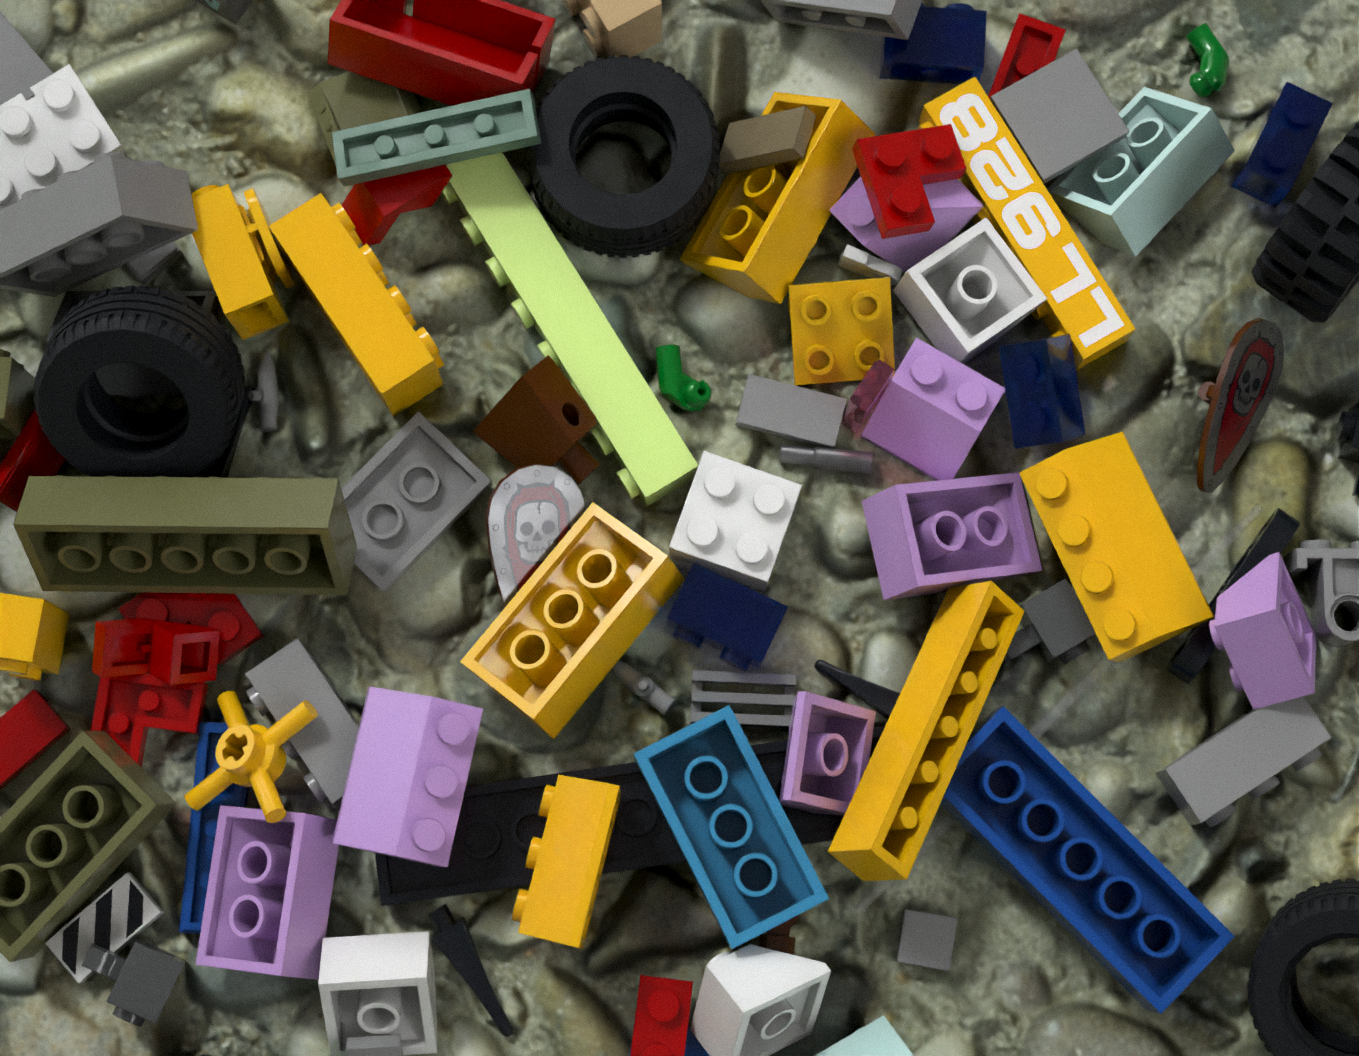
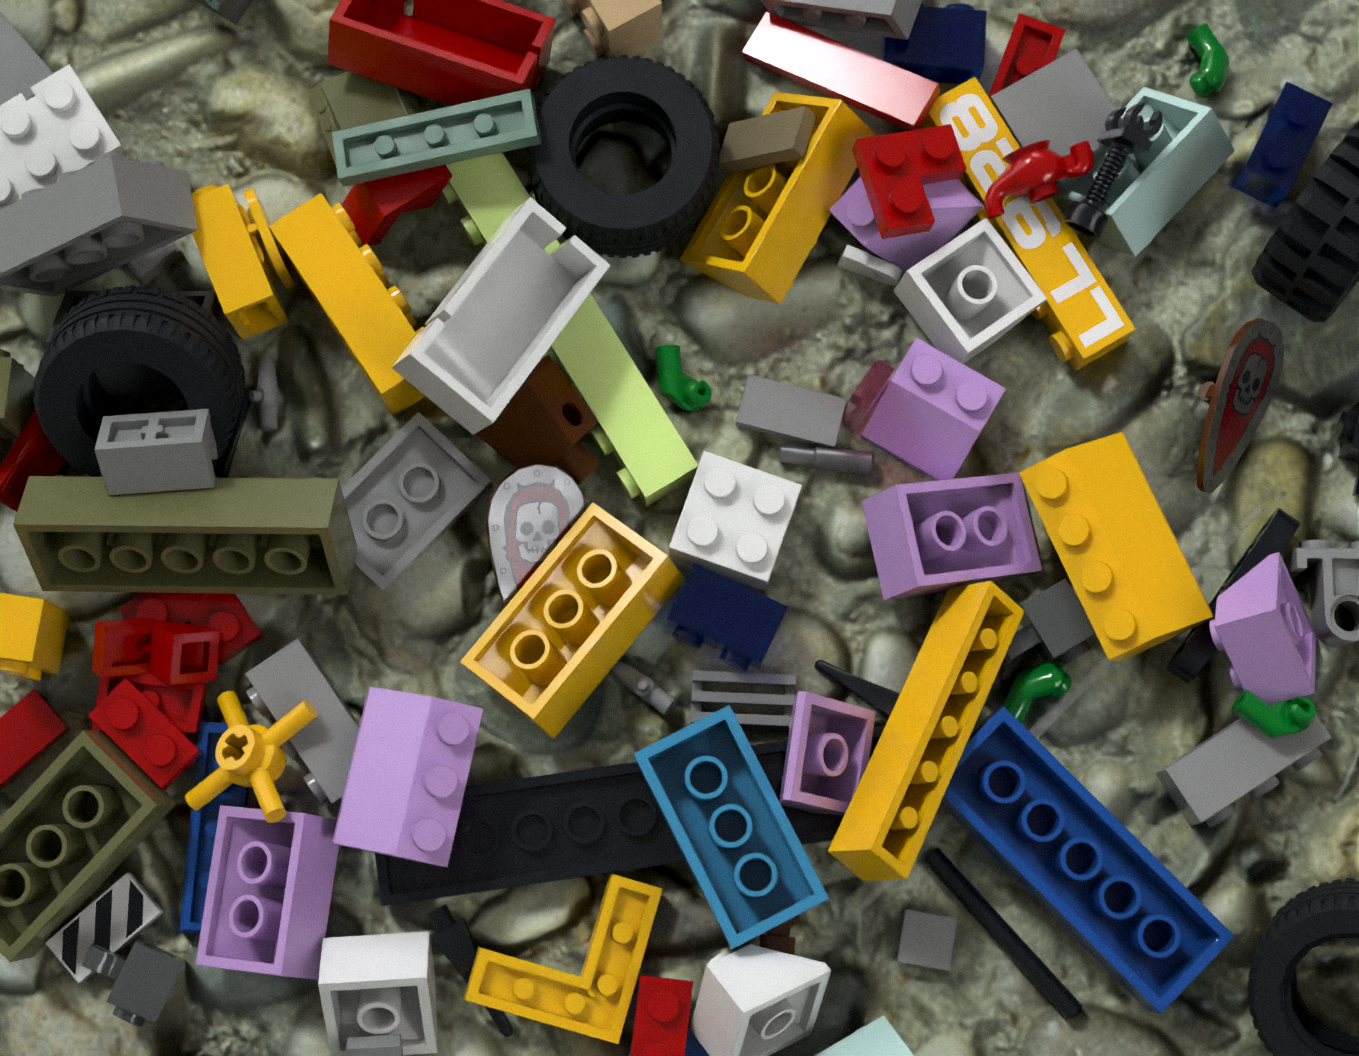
yellow slope [512,775,622,949] -> none
yellow hinge [787,277,895,386] -> none
clear blue brick [999,334,1086,448] -> none
none -> red plate [88,678,203,790]
none -> light grey hinge [94,409,218,495]
none -> white piece [391,197,610,435]
none -> yellow plate [463,874,663,1044]
none -> tile [742,11,941,131]
none -> black bar [923,847,1083,1020]
none -> red piece [985,140,1094,220]
none -> green arm [1001,662,1071,724]
none -> black bar [1062,103,1163,238]
none -> green arm [1231,689,1317,738]

